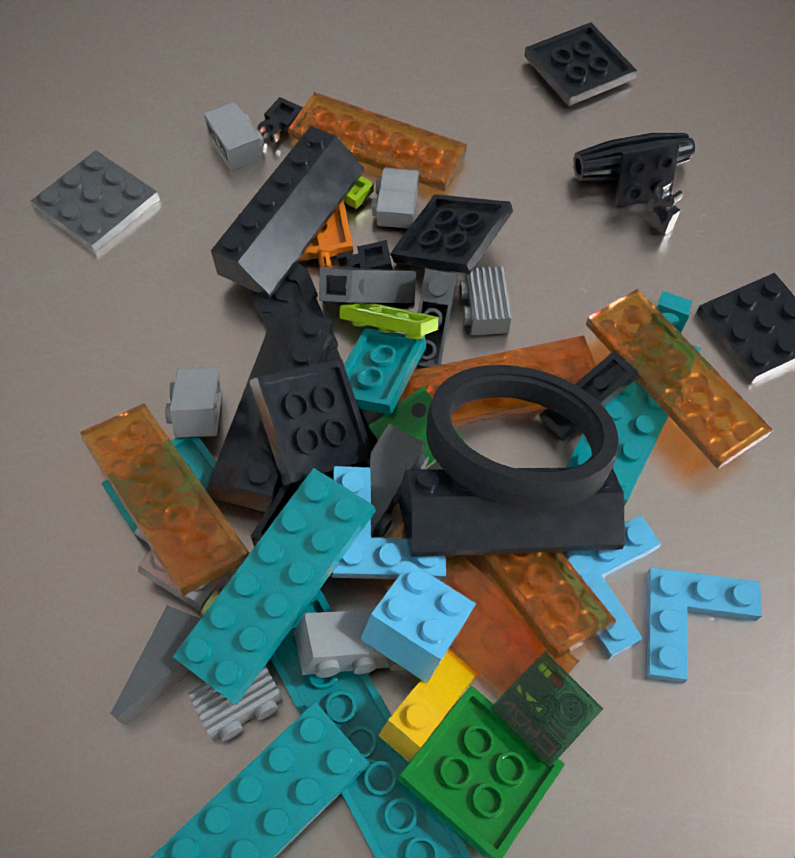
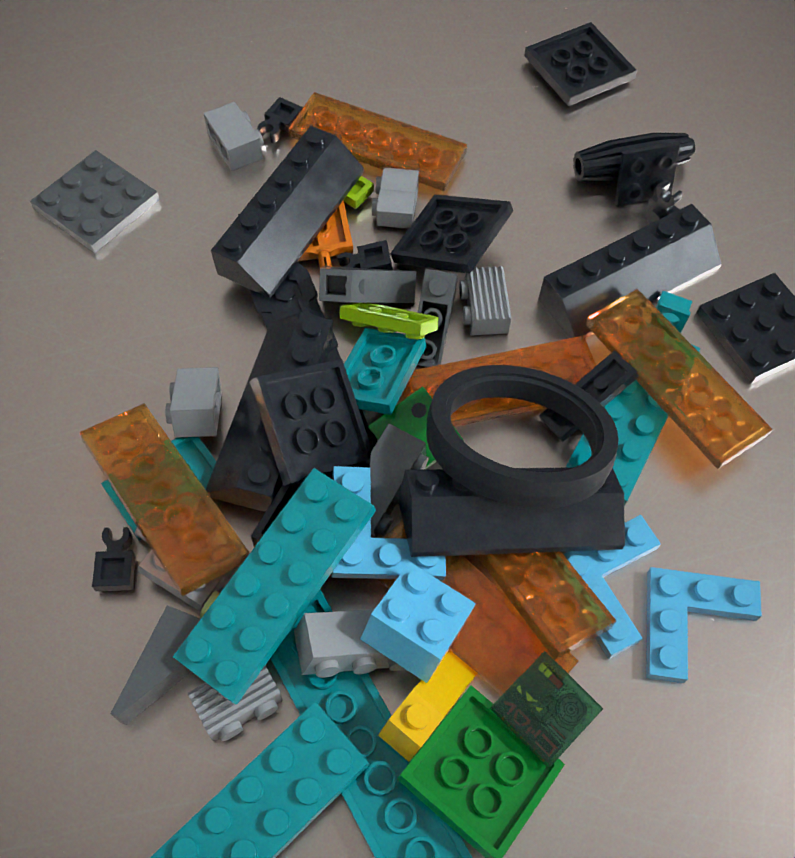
none -> black plate [92,527,136,592]
none -> black slope [538,204,722,344]

